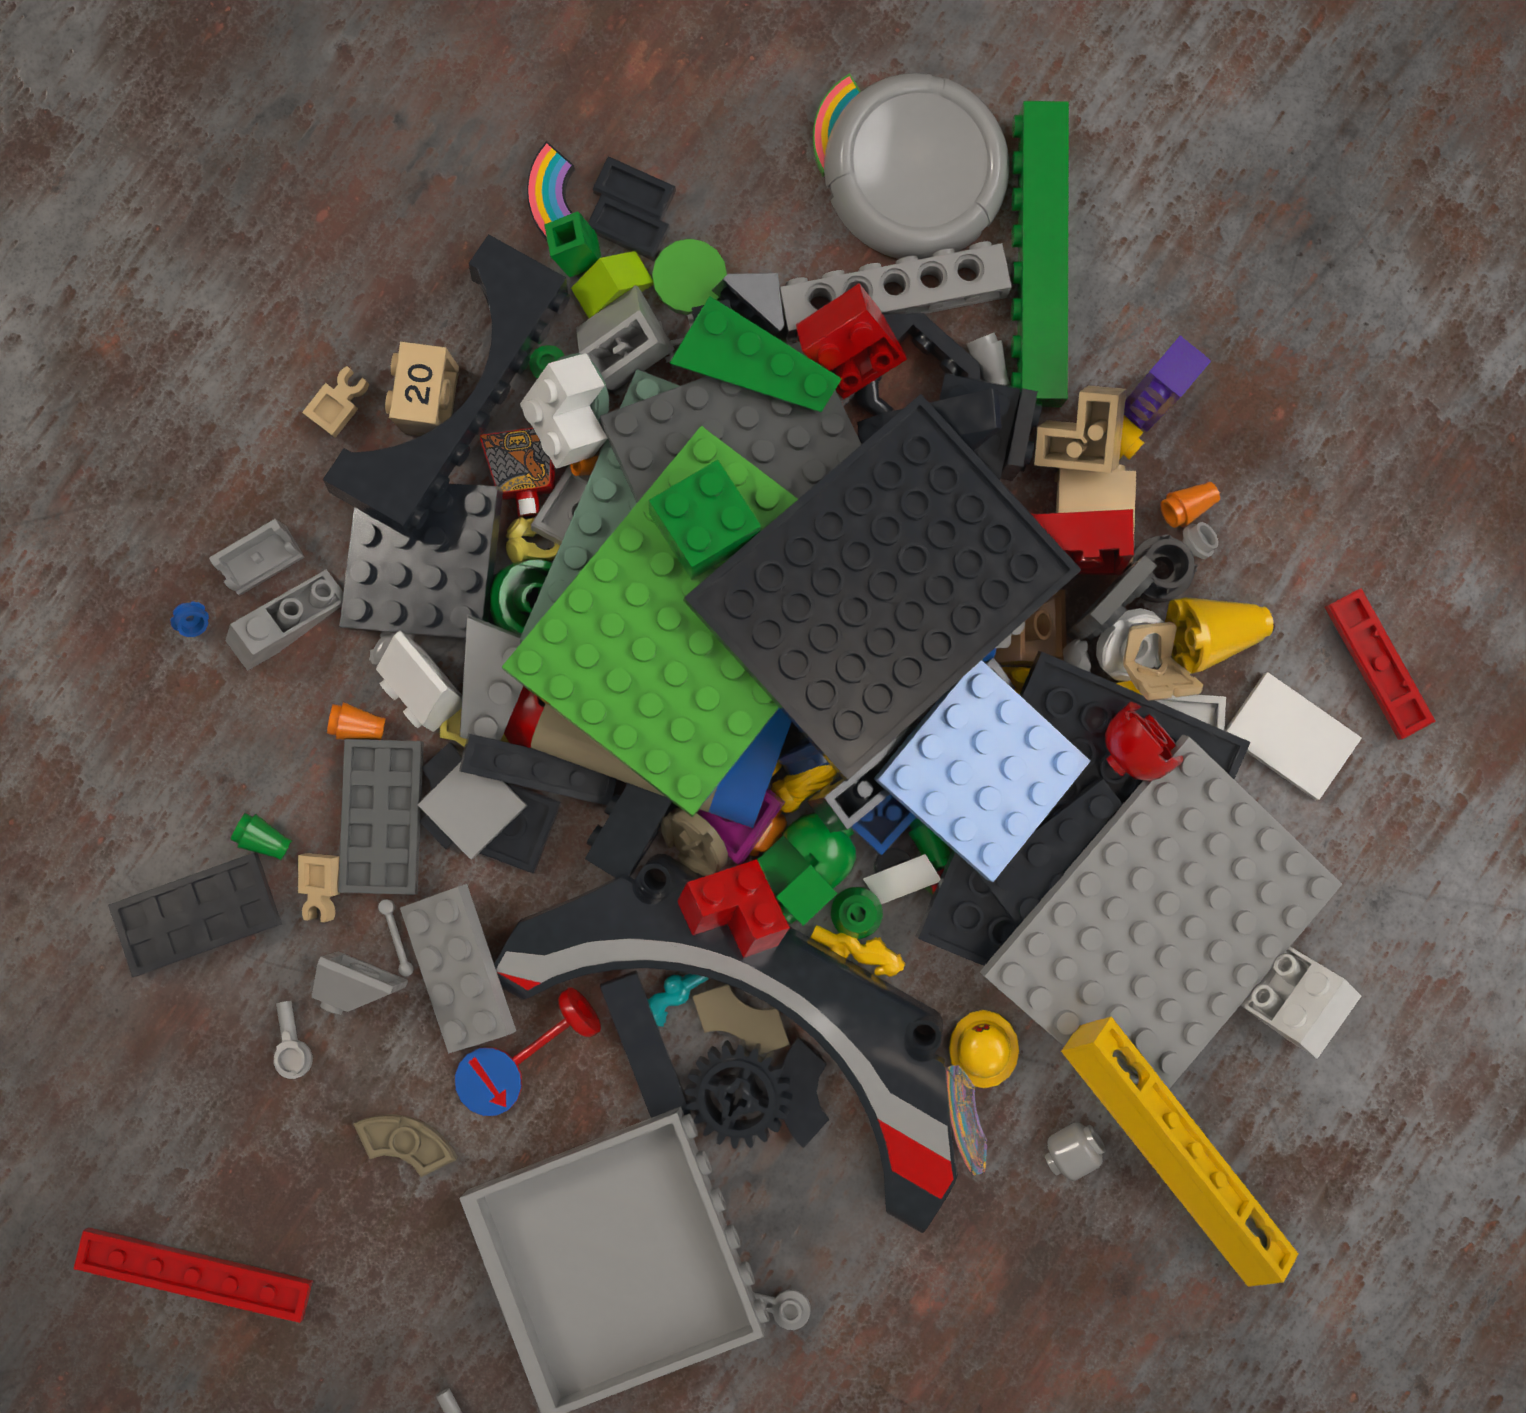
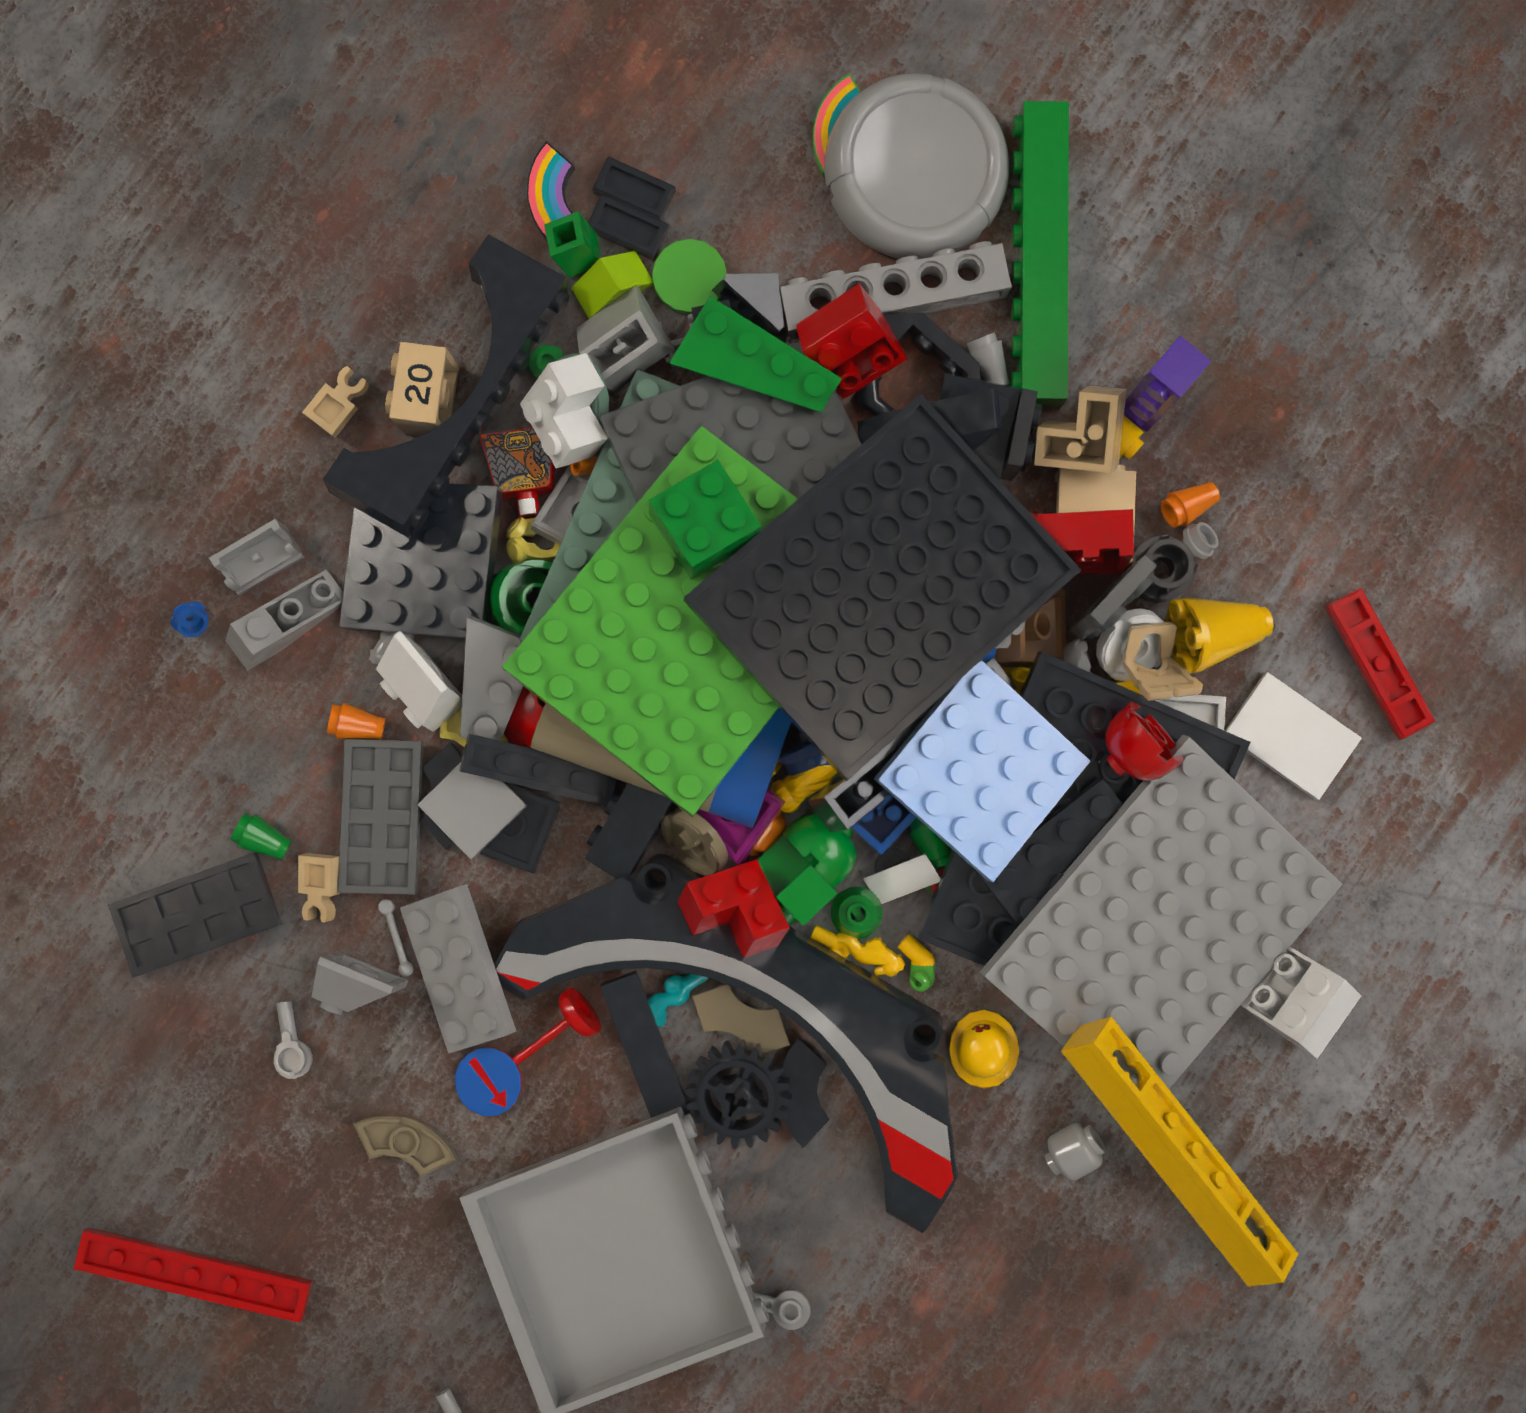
clear tile [946,1065,987,1175] -> none
none -> arm [897,933,935,992]

